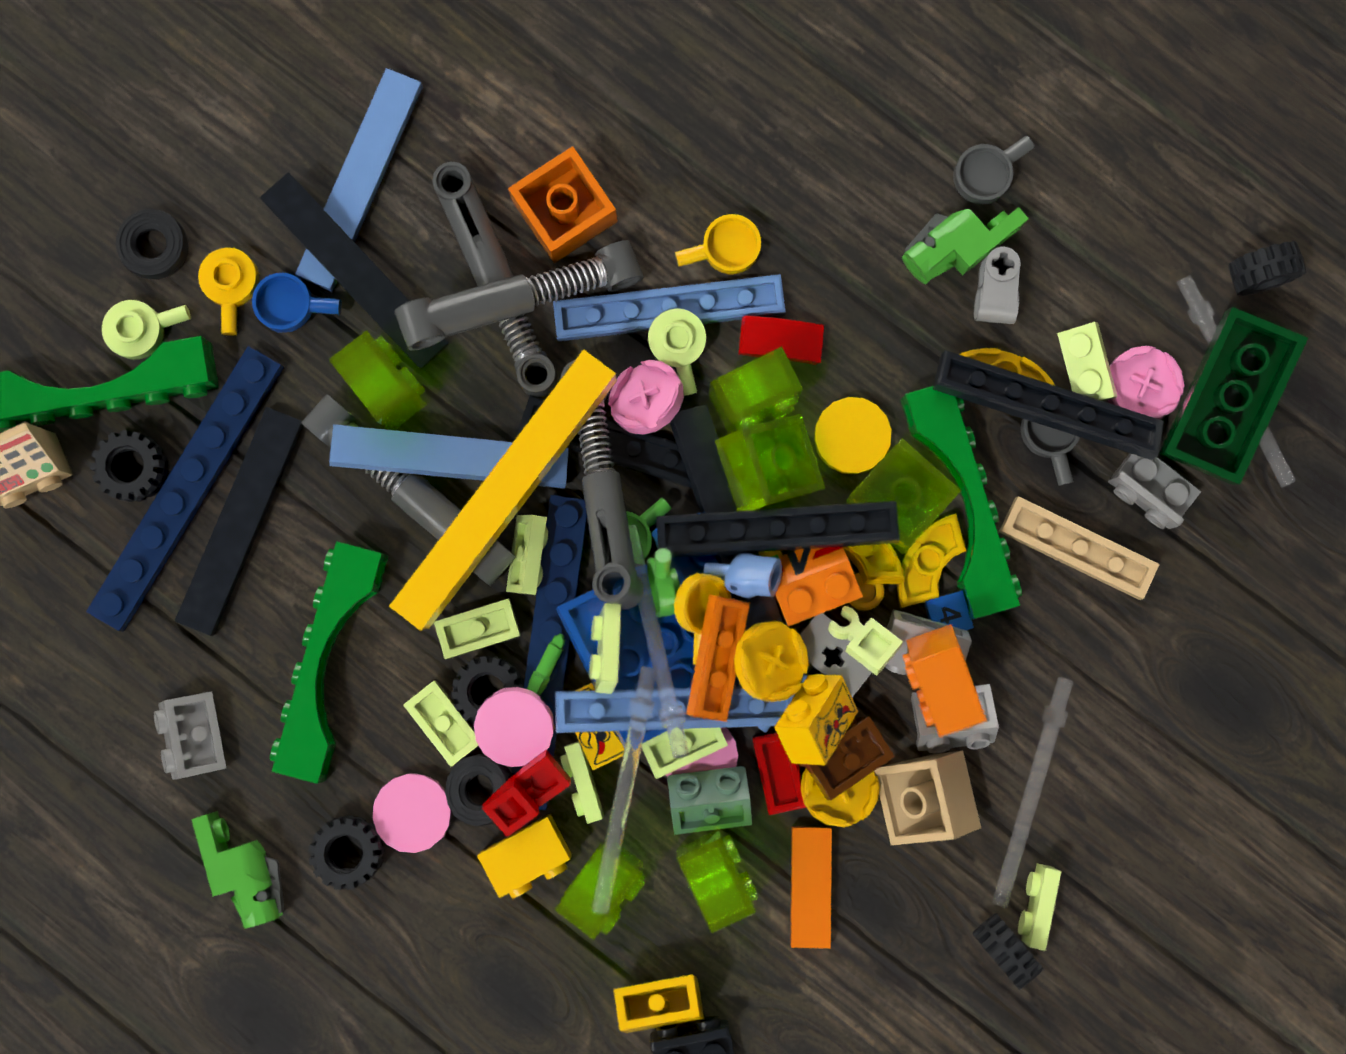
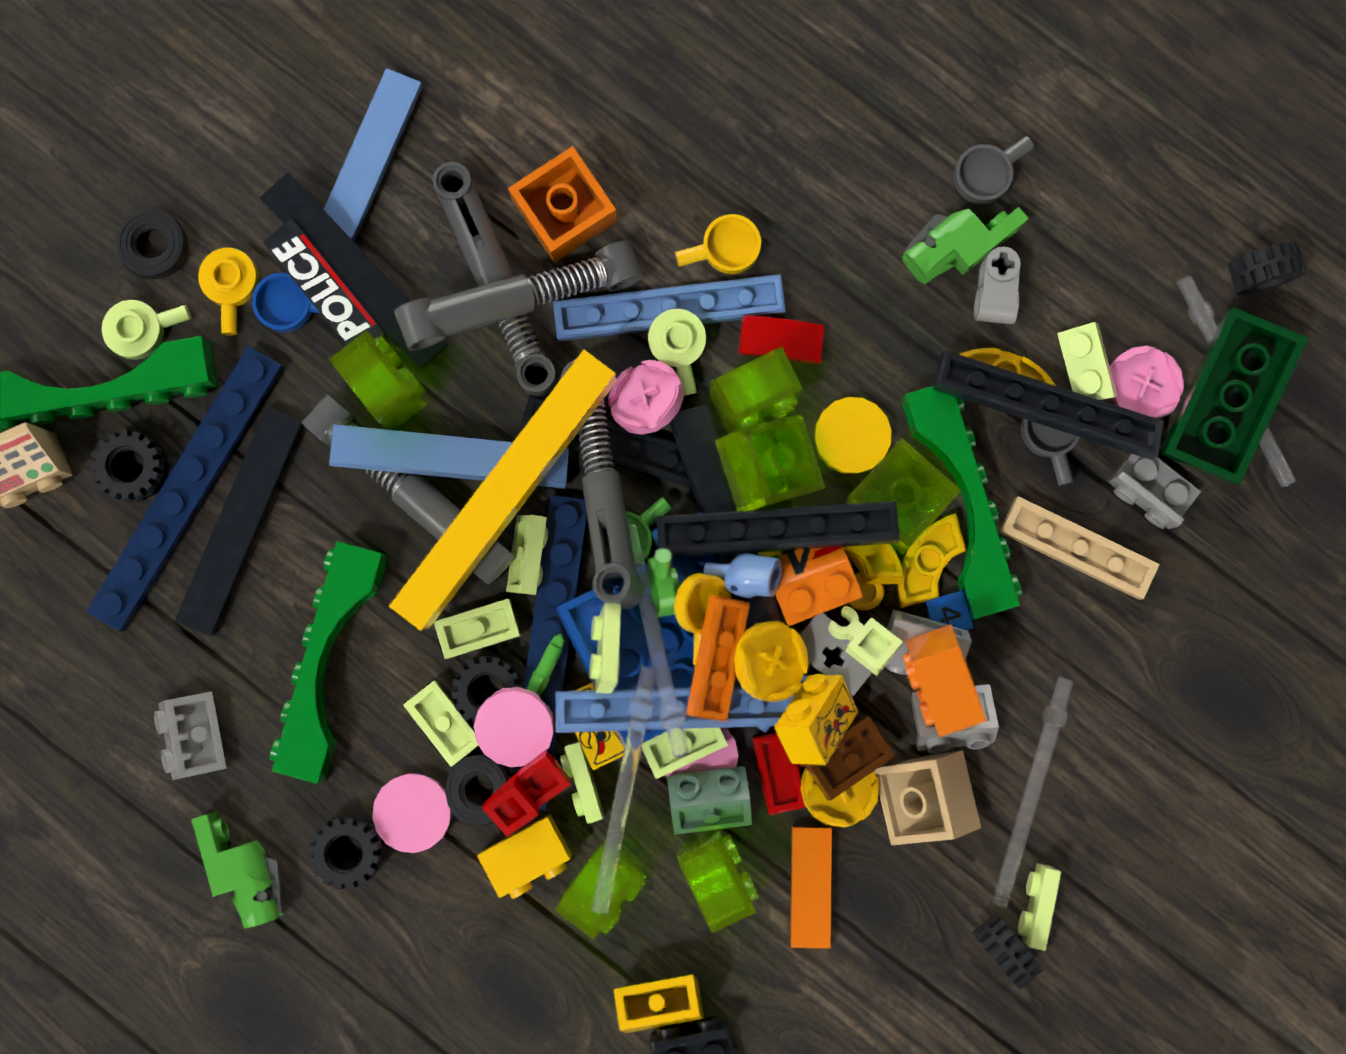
none -> sticker [263,218,385,358]

